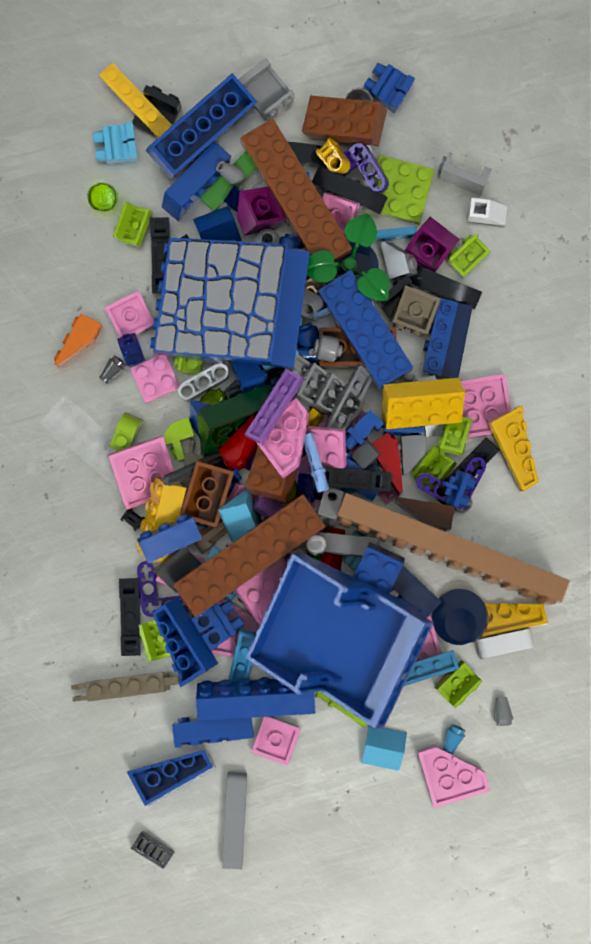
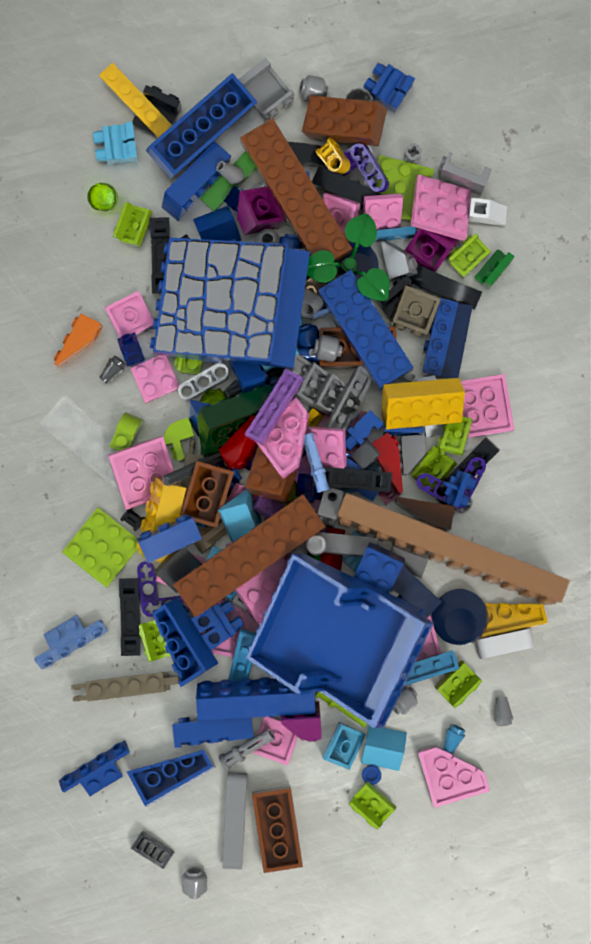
yellow wing [488,405,539,491] -> none
none -> medium blue bracket [34,615,108,669]
none -> blue bracket [59,741,130,796]
none -> lime plate [62,507,138,588]
none -> light grey head [182,868,207,899]
none -> light grey pin [219,729,275,770]
none -> dark orange brick [252,786,303,873]
none -> magenta slope [281,701,322,742]
none -> light grey head [299,75,328,100]
none -> medium azure slope [322,722,366,770]
none -> lime bracket [349,781,397,830]
none -> blue tile [362,765,381,785]
none -> bright pink plate [363,194,403,230]
none -> light grey slope [390,547,429,578]
none -> light grey head [393,686,418,715]
none -> light grey bush [404,143,422,164]
none -> bright pink plate [411,174,471,241]
none -> green bracket [474,249,515,290]

